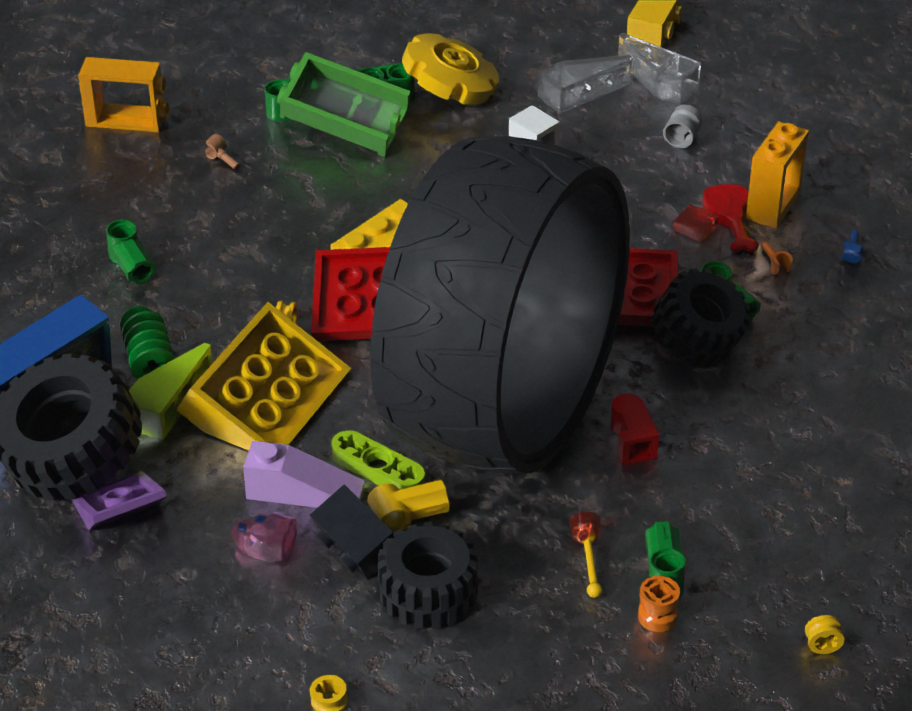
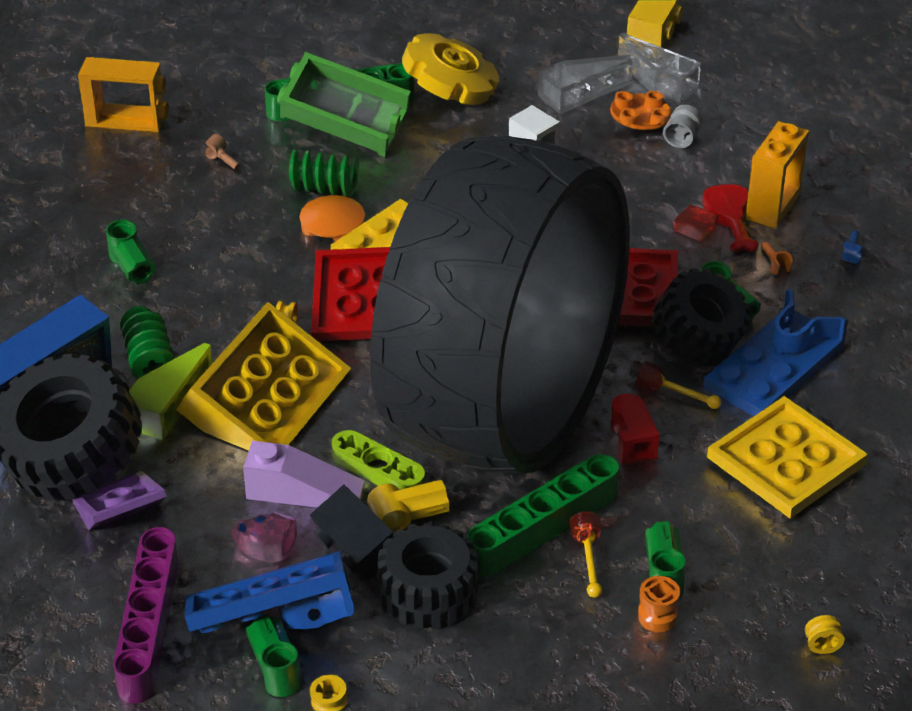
none -> magenta beam [114,527,179,704]
none -> blue plate [185,551,354,633]
none -> green piece [246,614,301,697]
none -> green piece [289,149,359,198]
none -> orange dish [299,195,365,241]
none -> green beam [467,454,619,577]
none -> orange dish [610,91,672,130]
none -> hinge [635,361,722,410]
none -> blue plate [703,289,848,417]
none -> yellow plate [707,396,868,519]

